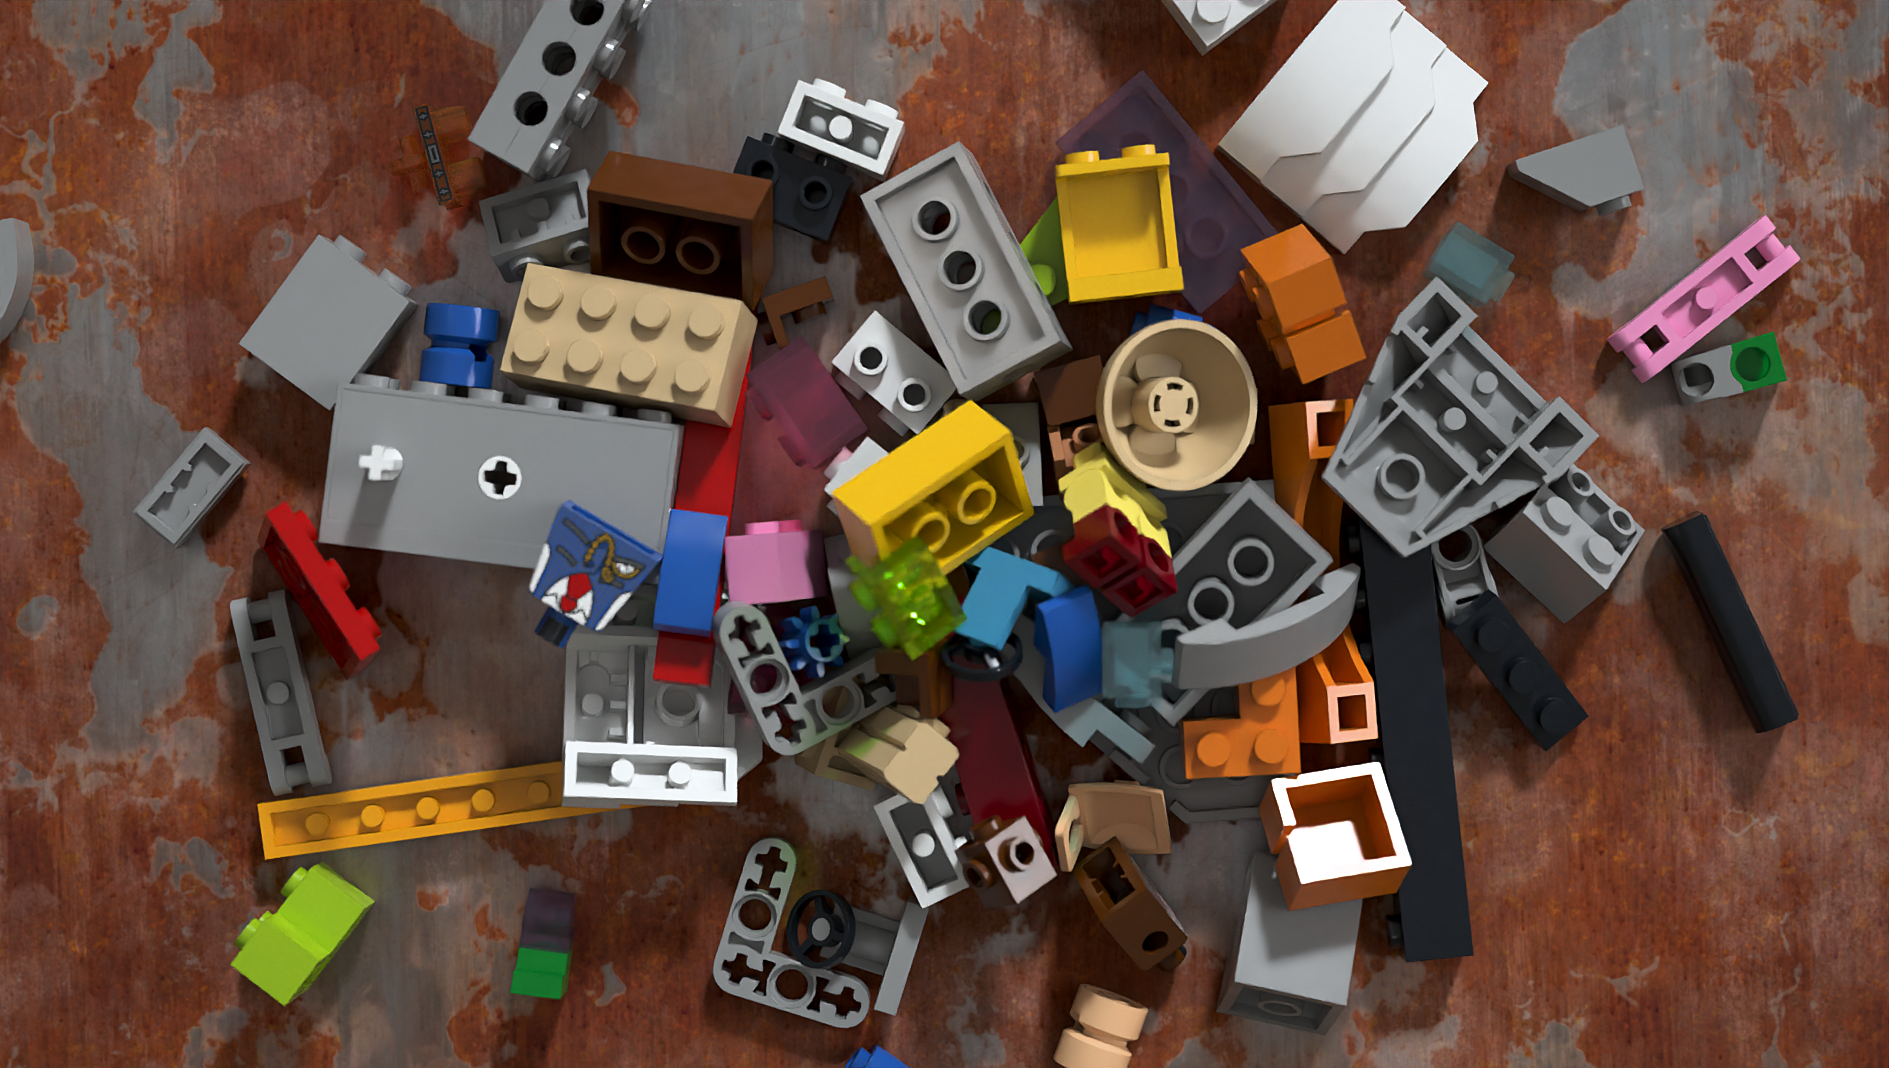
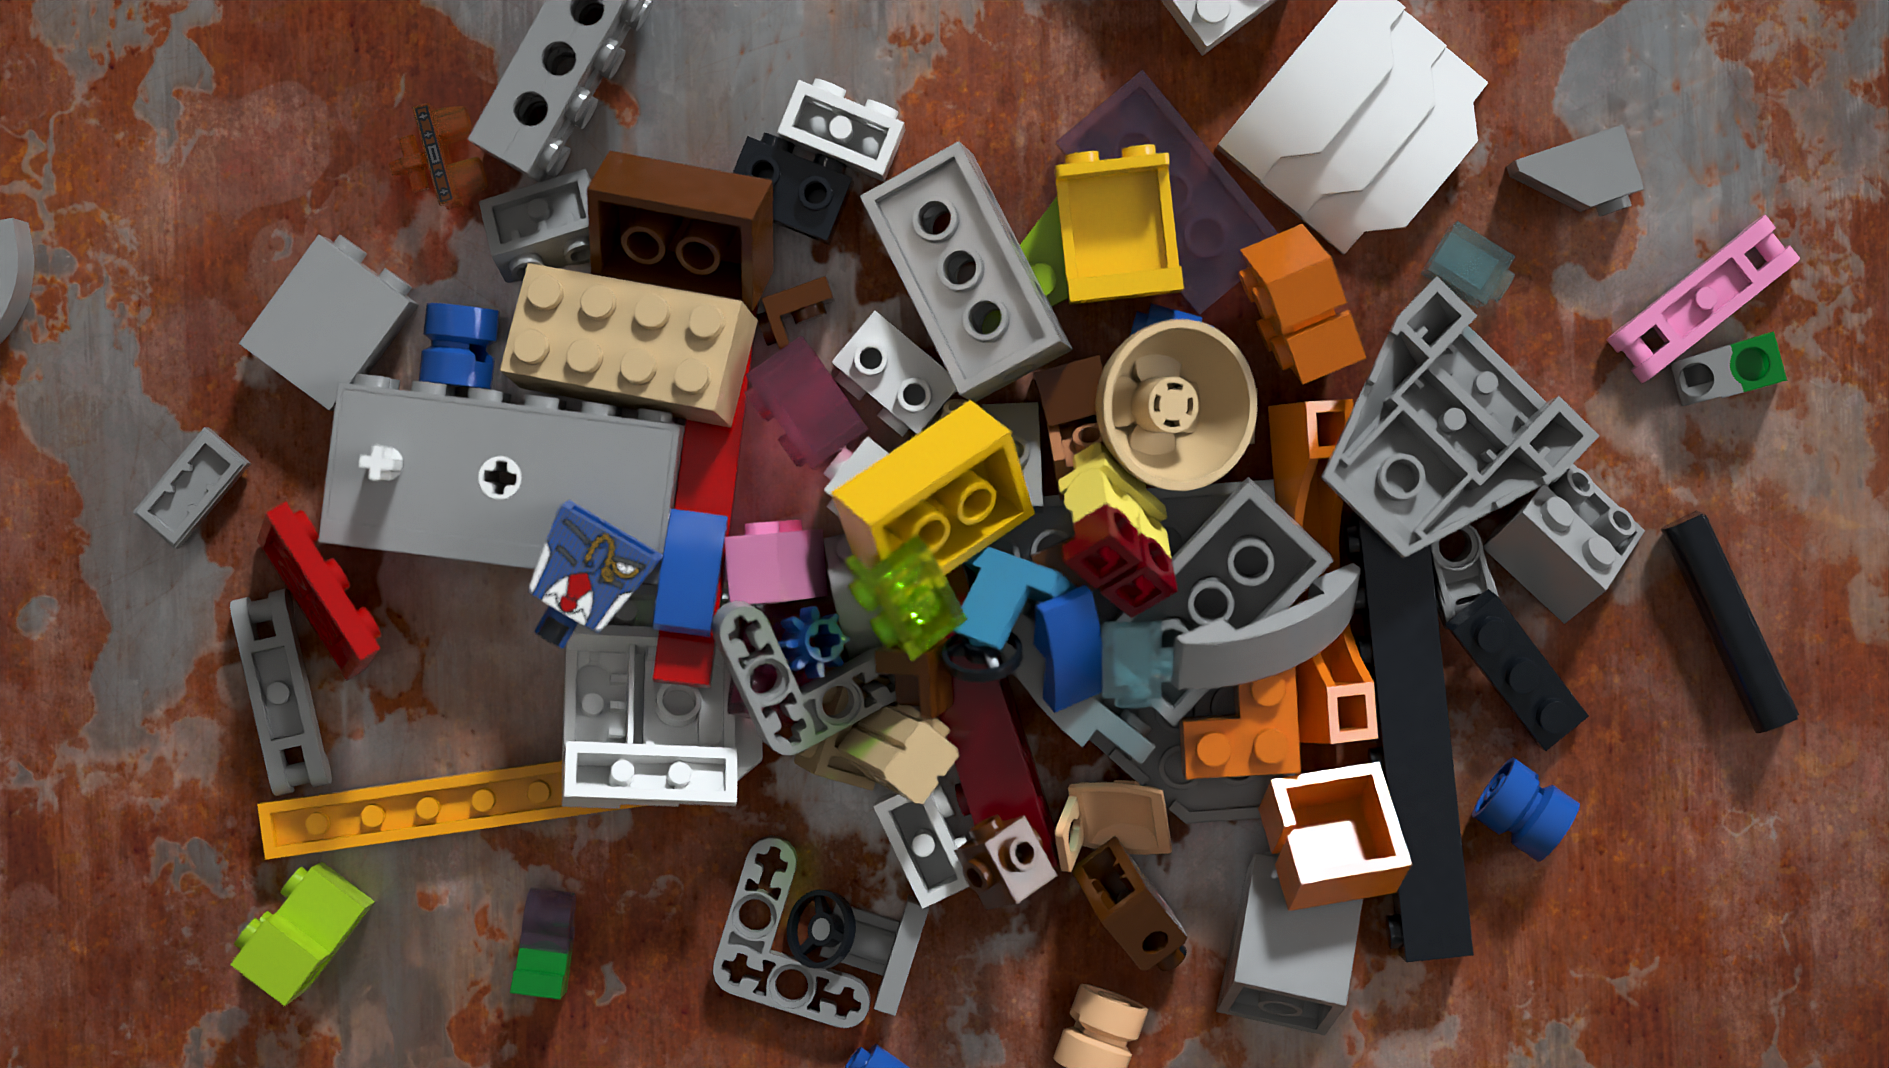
none -> blue wheel [1472,757,1580,862]

